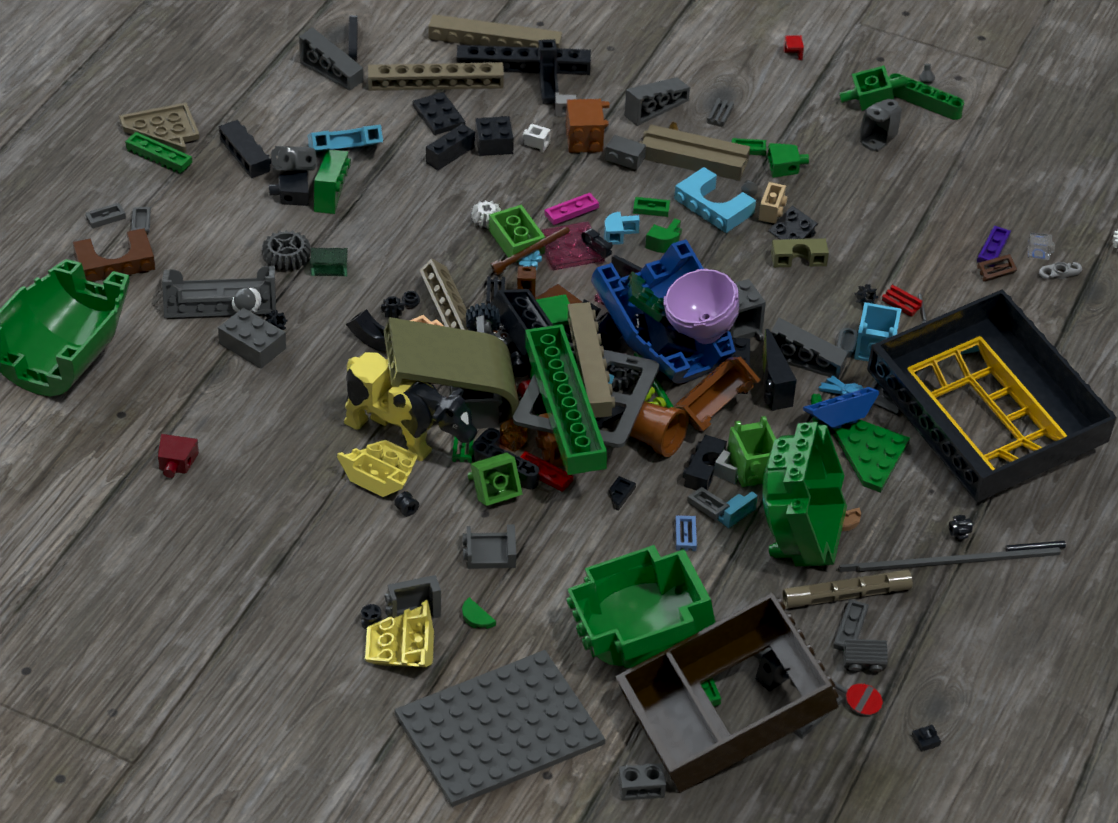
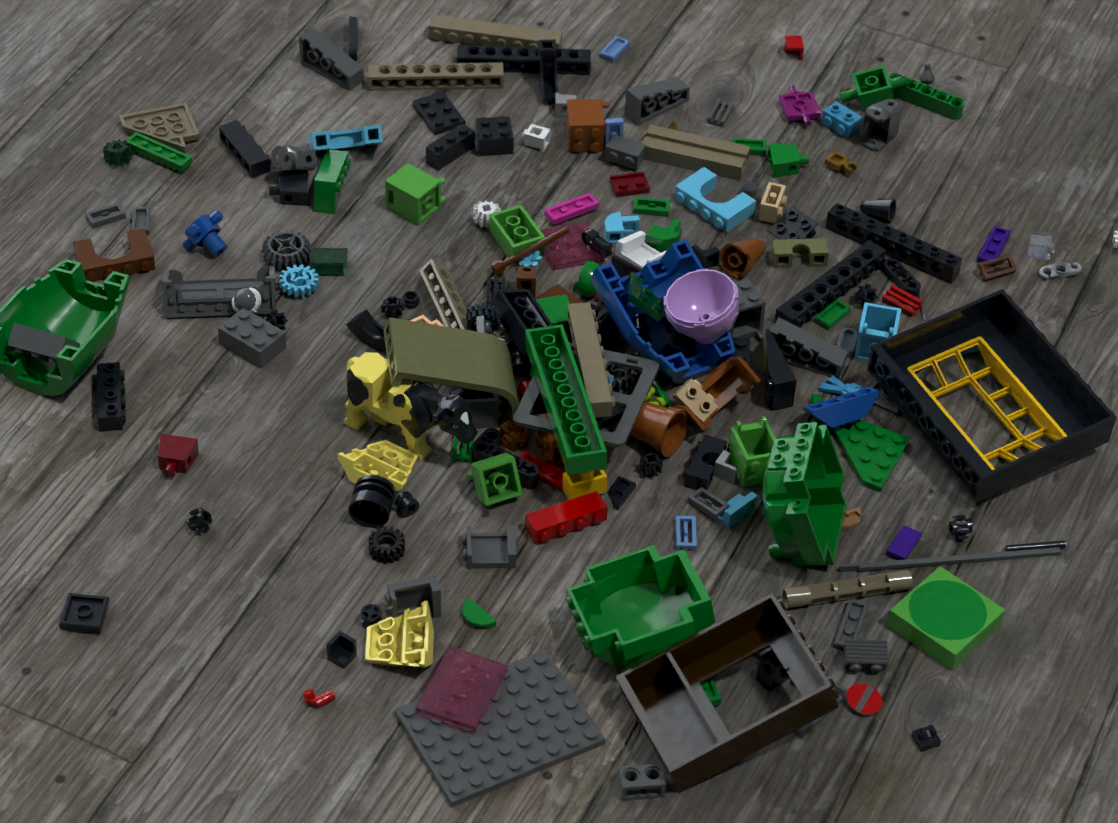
none -> dark grey brick [8,323,80,364]
none -> black plate [59,593,110,633]
none -> black brick [97,362,126,432]
none -> clear green gear [103,139,133,167]
none -> blue piece [182,211,228,258]
none -> black gear [187,508,212,534]
none -> medium azure gear [279,264,319,297]
none -> red arm [303,689,336,707]
none -> black panel [327,631,357,669]
none -> black wheel [348,475,396,528]
none -> black tyre [369,526,405,564]
none -> bright green container [385,163,445,226]
none -> clear pink plate [416,646,508,732]
none -> red brick [525,491,608,544]
none -> yellow brick [562,470,607,500]
none -> green cylinder [573,260,600,297]
none -> medium blue tile [599,36,630,63]
none -> medium blue plate [604,118,624,151]
none -> dark red plate [610,172,650,197]
none -> white panel [615,230,667,269]
none -> black gear [639,453,663,477]
none -> tan brick [671,379,718,423]
none -> black panel [692,244,720,269]
none -> dark orange cone [719,238,766,278]
none -> black brick [775,240,886,328]
none -> magenta plate [779,85,821,126]
none -> green tile [814,299,851,331]
none -> dark azure brick [821,101,862,139]
none -> pearl gold plate [825,151,857,175]
none -> black brick [826,203,962,284]
none -> black piece [860,198,897,222]
none -> black beam [883,258,921,297]
none -> dark purple tile [886,525,922,560]
none -> tile [887,566,1005,671]

